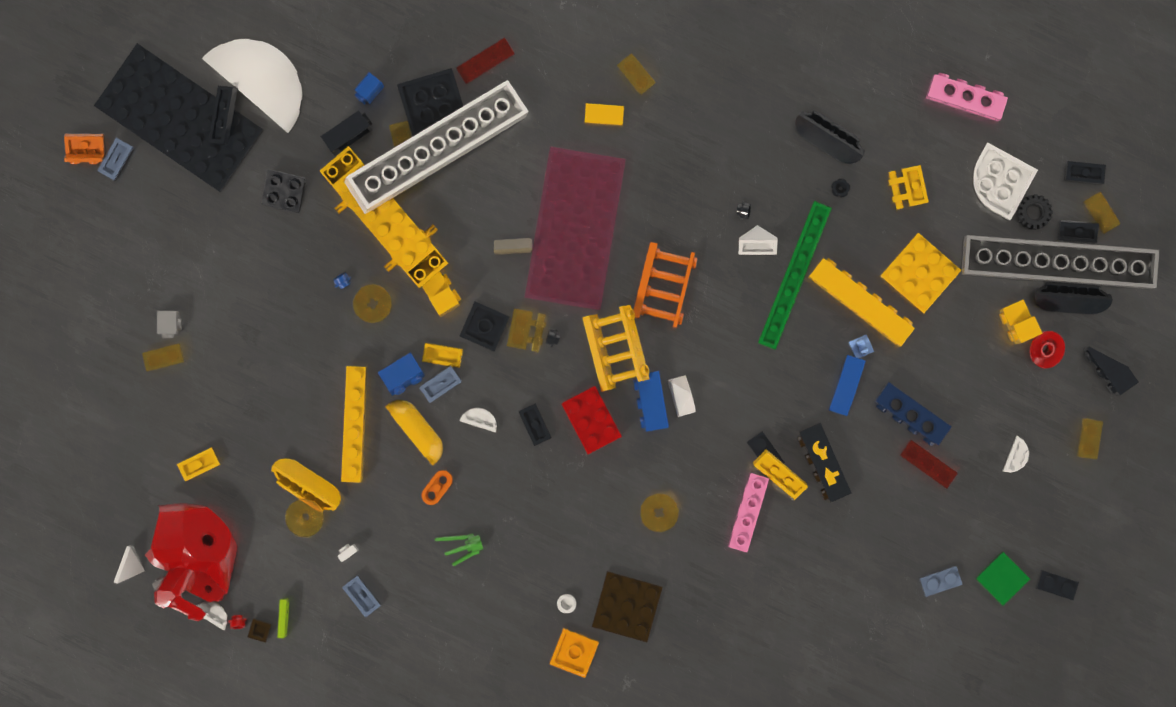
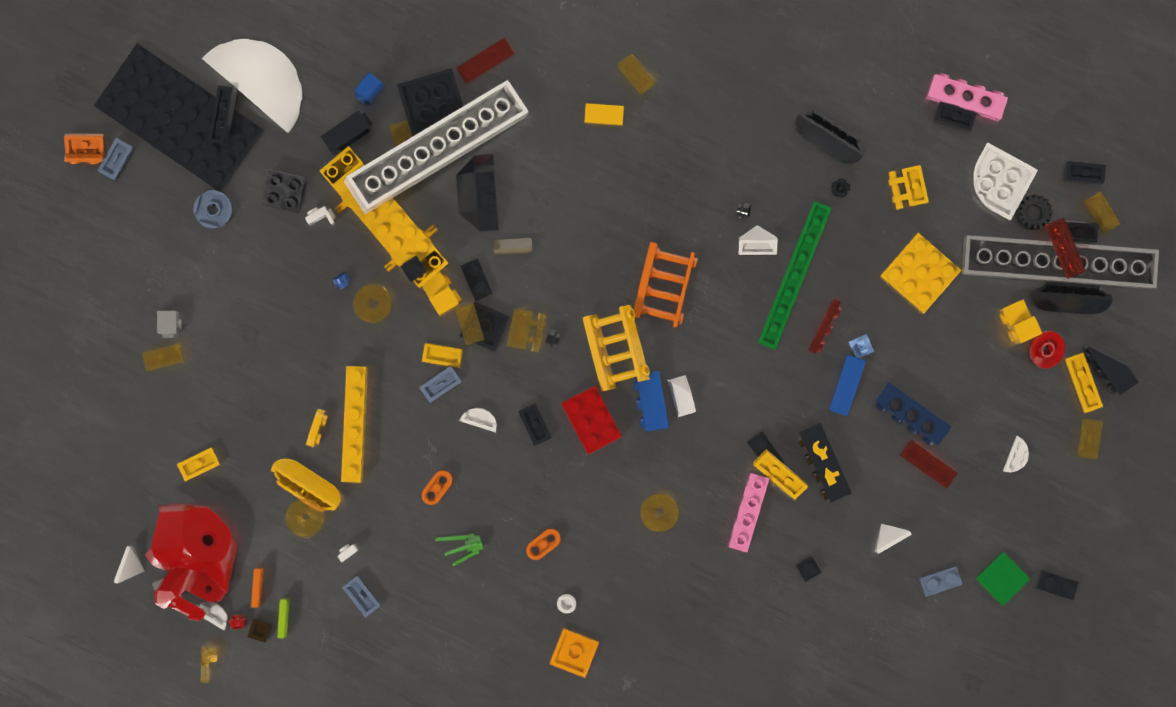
blue brick [378,352,425,396] -> none
yellow brick [385,399,443,466] -> none
clear pink plate [525,147,626,310] -> none
dark brown plate [592,571,663,642] -> none
yellow brick [808,258,915,347] -> none
none -> sand blue plate [193,190,233,229]
none -> clear yellow bar [200,646,217,683]
none -> orange tile [251,568,264,608]
none -> white bracket [305,206,336,226]
none -> yellow plate [306,409,328,447]
none -> black plate [400,256,427,282]
none -> clear yellow plate [455,303,485,346]
none -> black wedge [456,154,499,232]
none -> black plate [461,258,493,301]
none -> orange plate [526,529,561,560]
none -> black plate [795,556,822,582]
none -> clear red plate [808,299,842,354]
none -> white slope [875,524,912,554]
none -> black plate [934,101,977,132]
none -> clear red plate [1045,218,1086,279]
none -> yellow plate [1064,353,1103,413]

